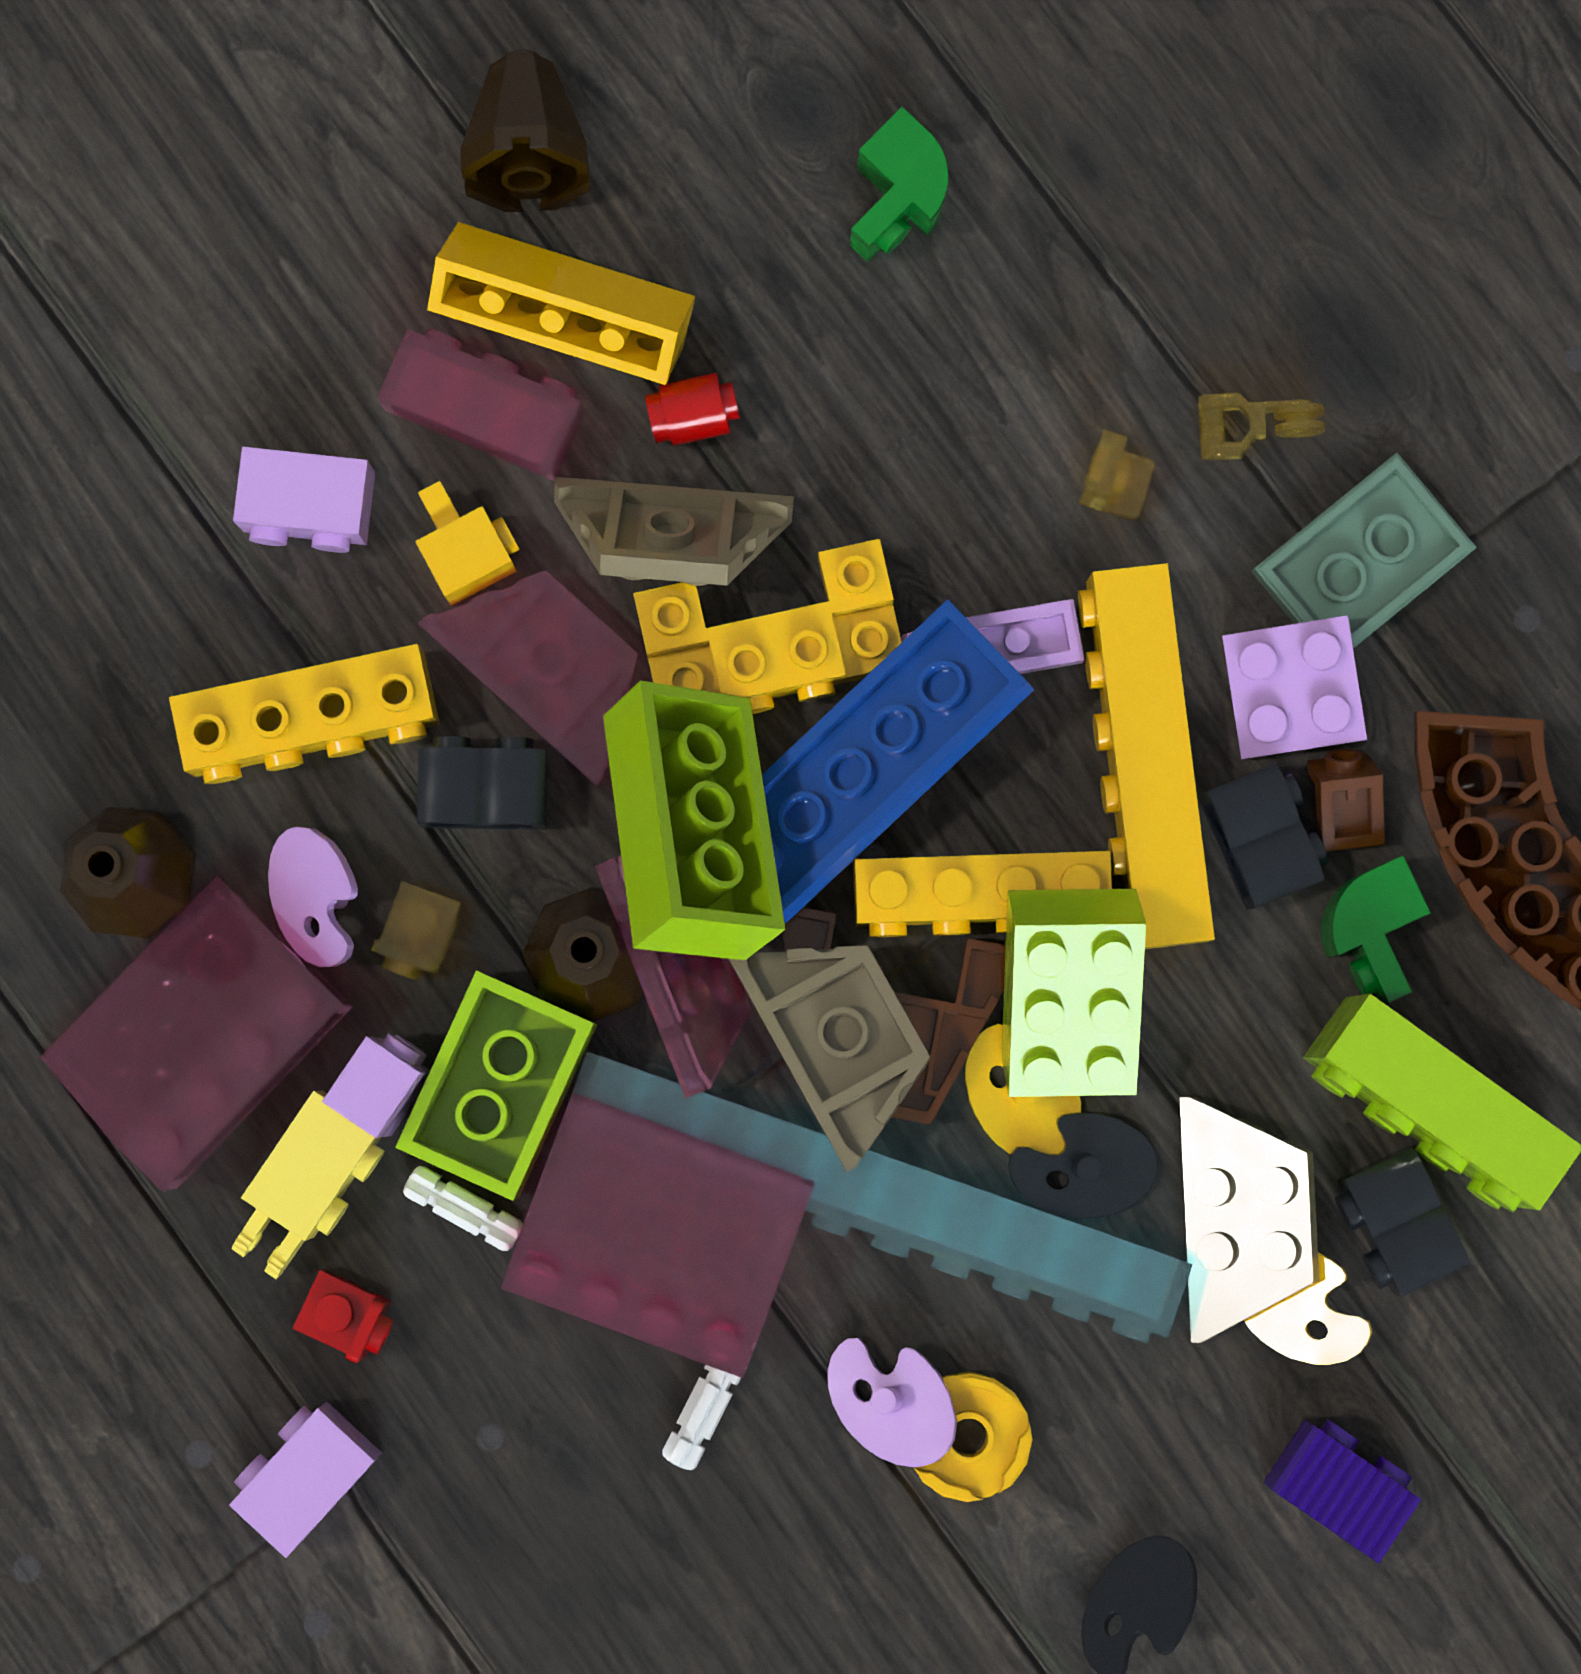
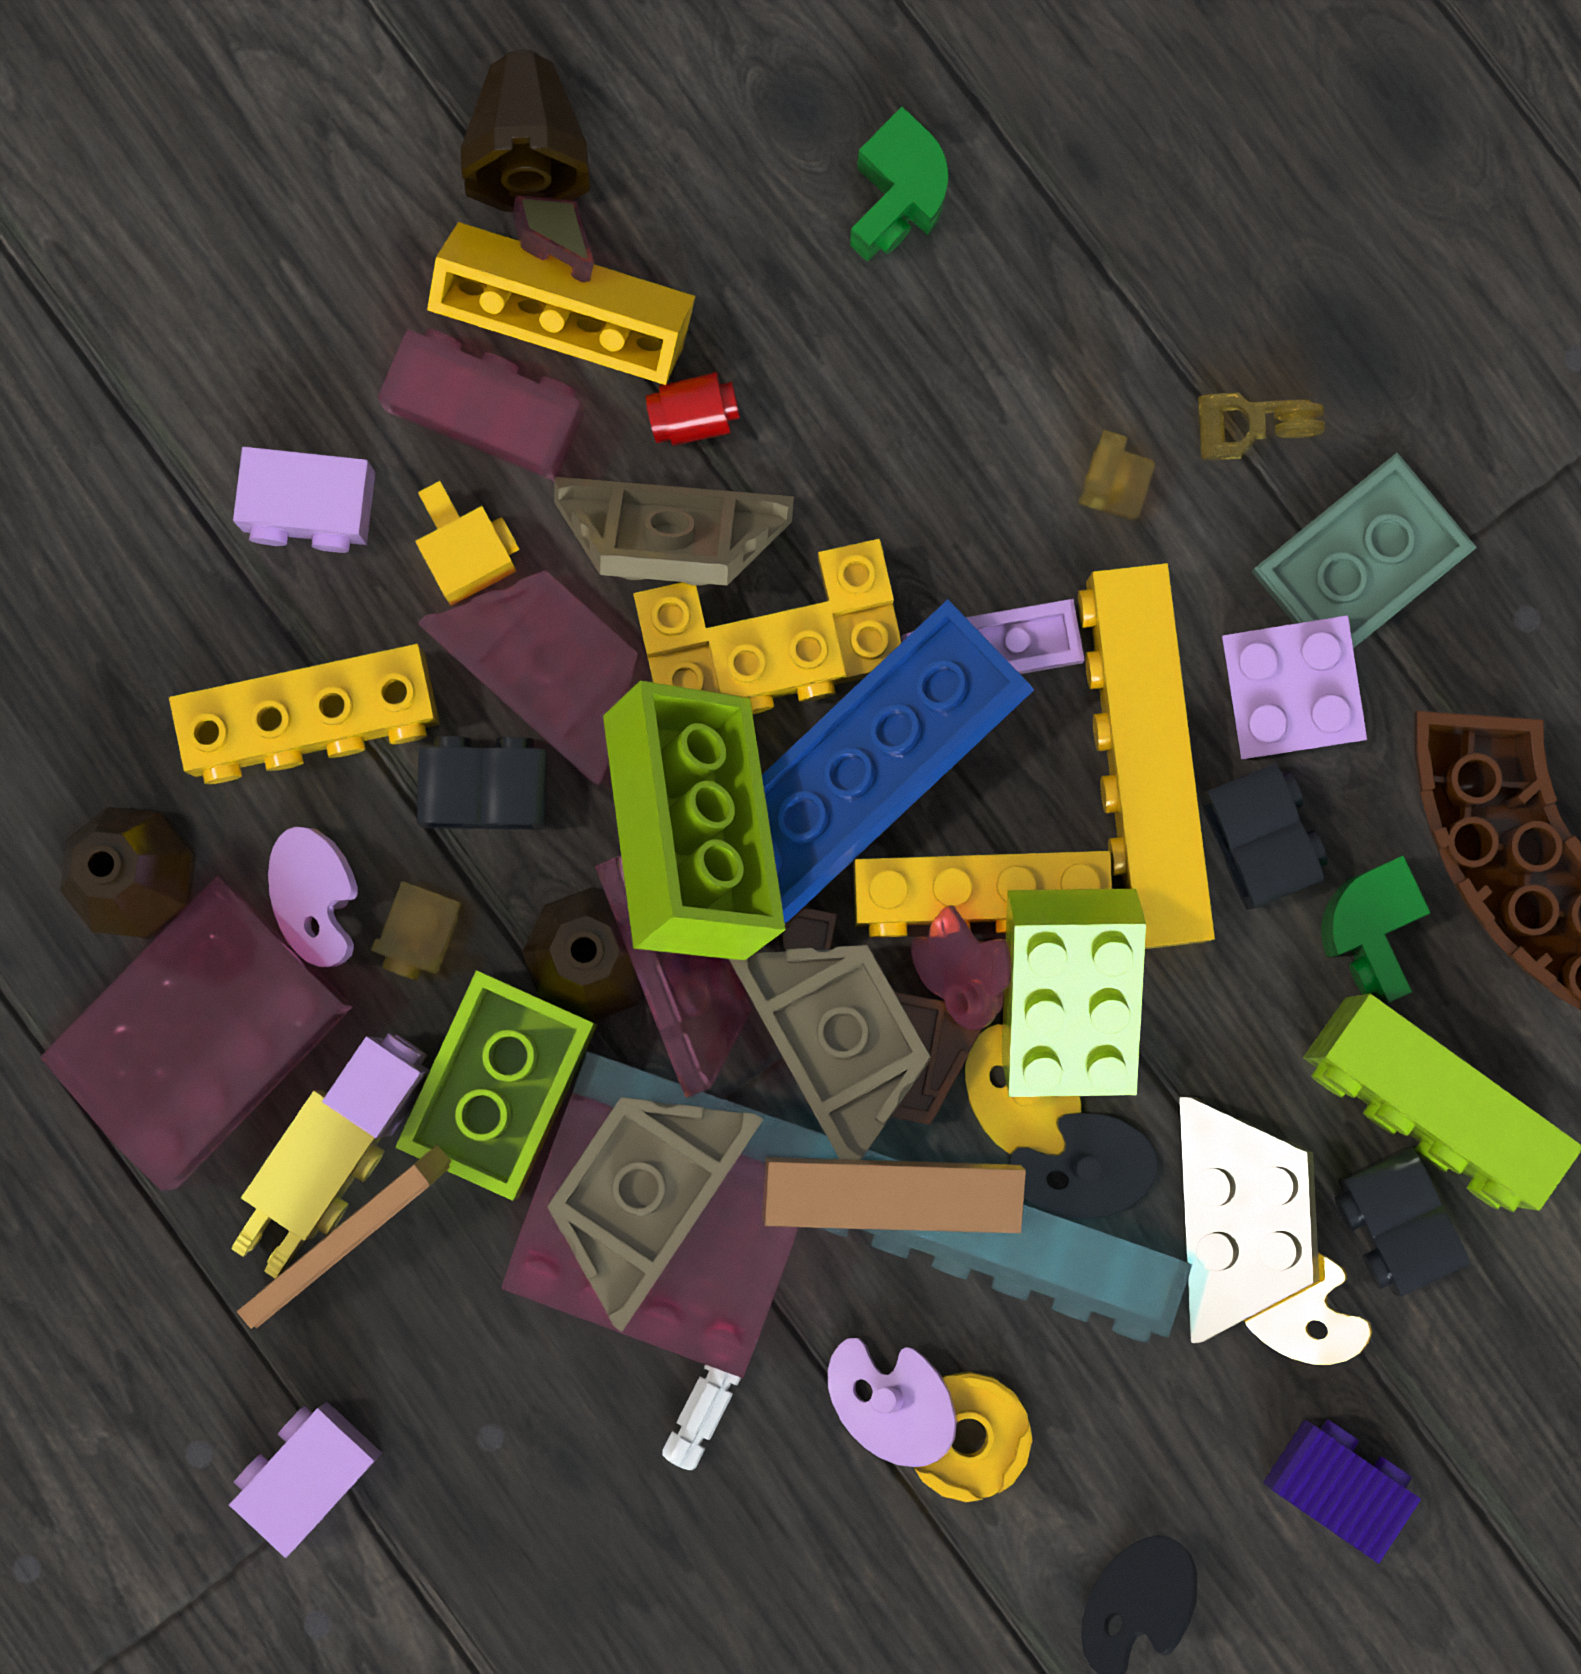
red bracket [292,1269,394,1364] -> none
white axle [403,1166,523,1251] -> none
reddish brown bracket [1307,749,1385,852] -> none
none -> medium nougat tile [237,1145,452,1329]
none -> tile [513,196,594,282]
none -> dark tan wing [547,1097,764,1332]
none -> medium nougat tile [762,1157,1026,1234]
none -> clear pink plate [911,905,1011,1030]

